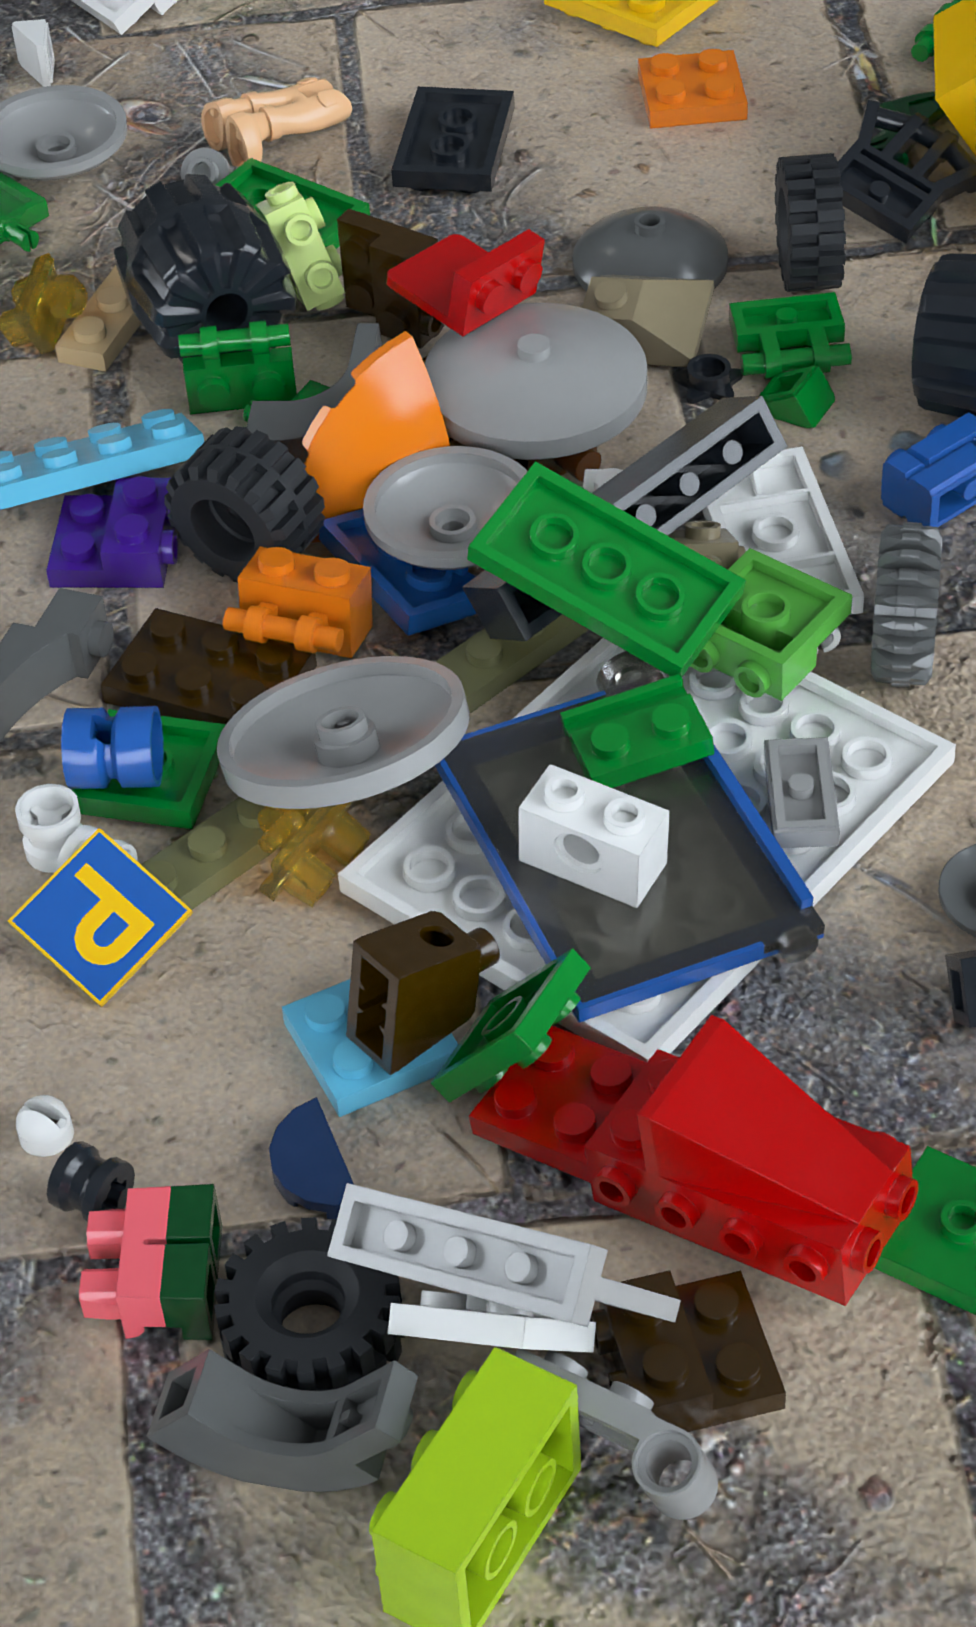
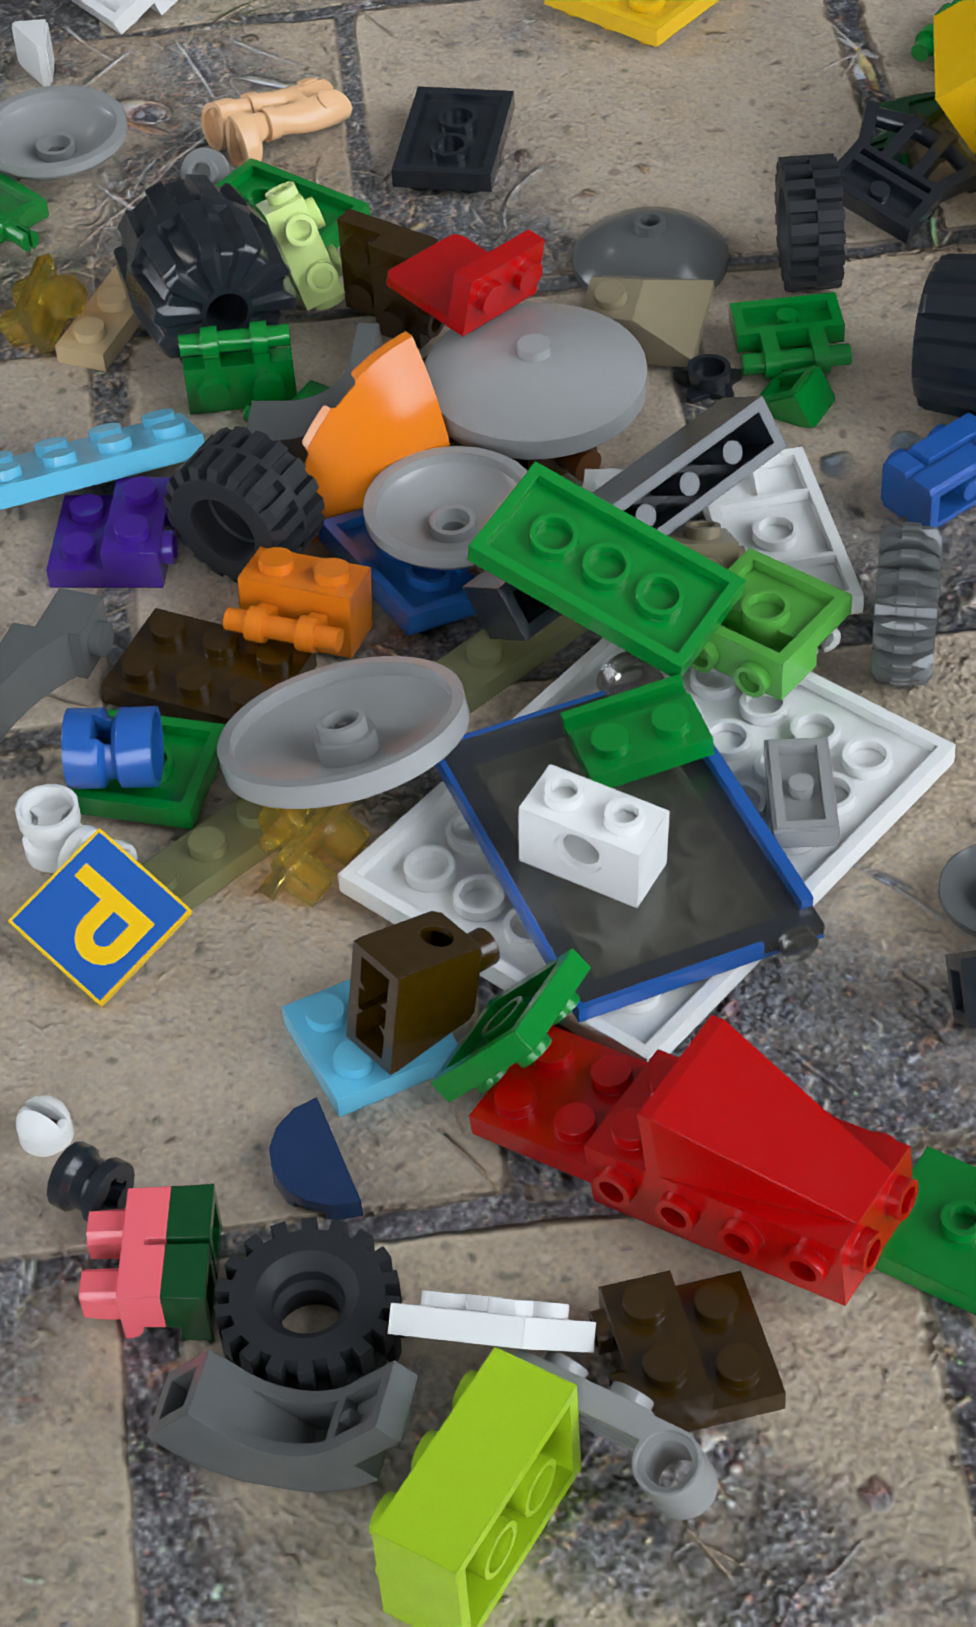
light grey fence [327,1183,681,1327] -> none
orange plate [638,49,748,129] -> none

